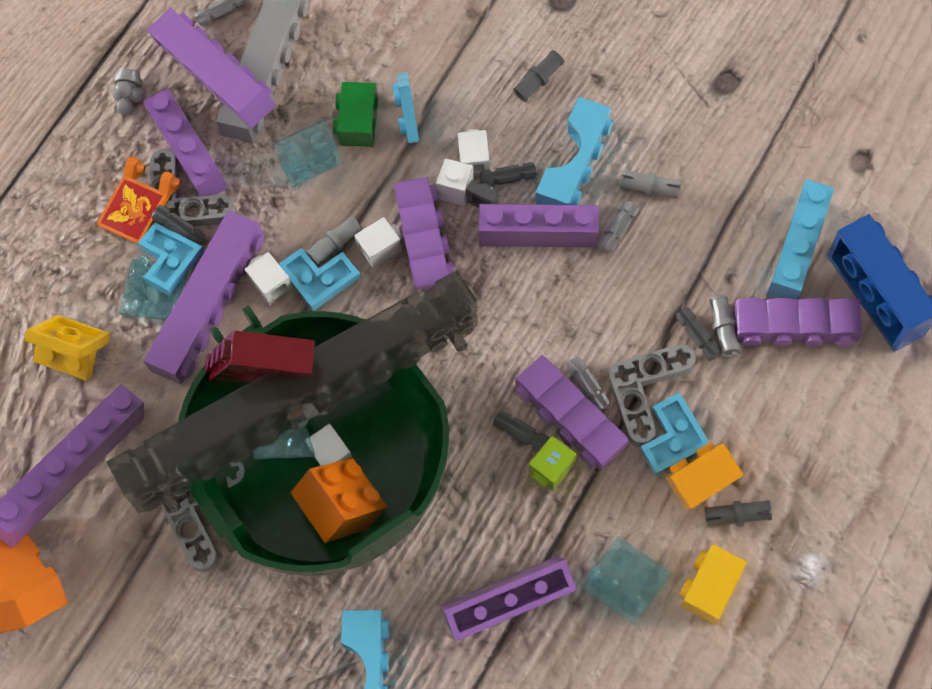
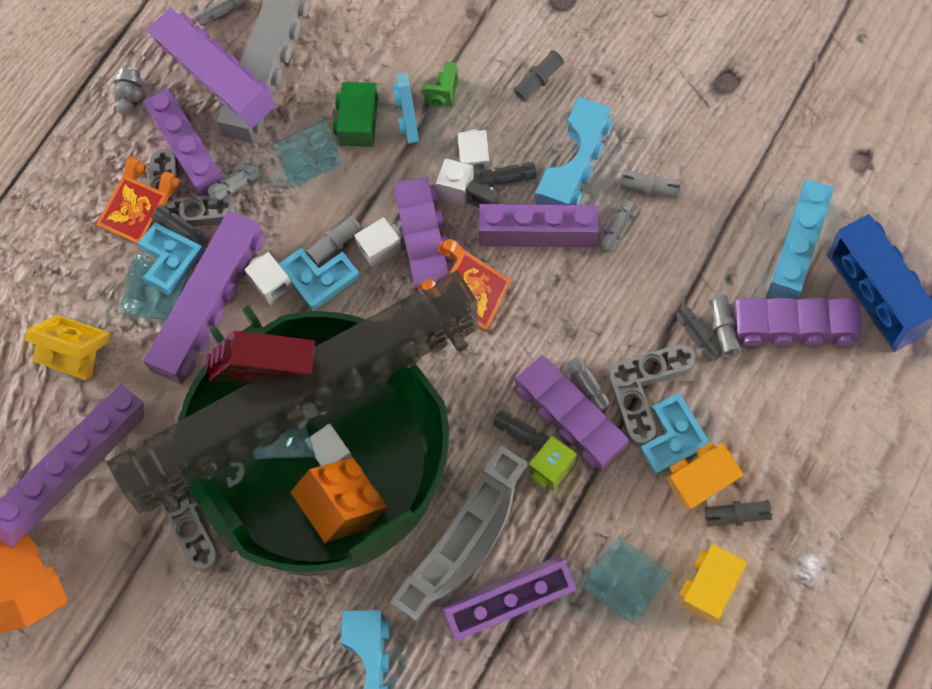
none -> light grey axle [208,165,258,201]
none -> light grey piece [390,445,527,623]
none -> flag [418,239,511,332]
none -> bright green bracket [423,61,459,107]

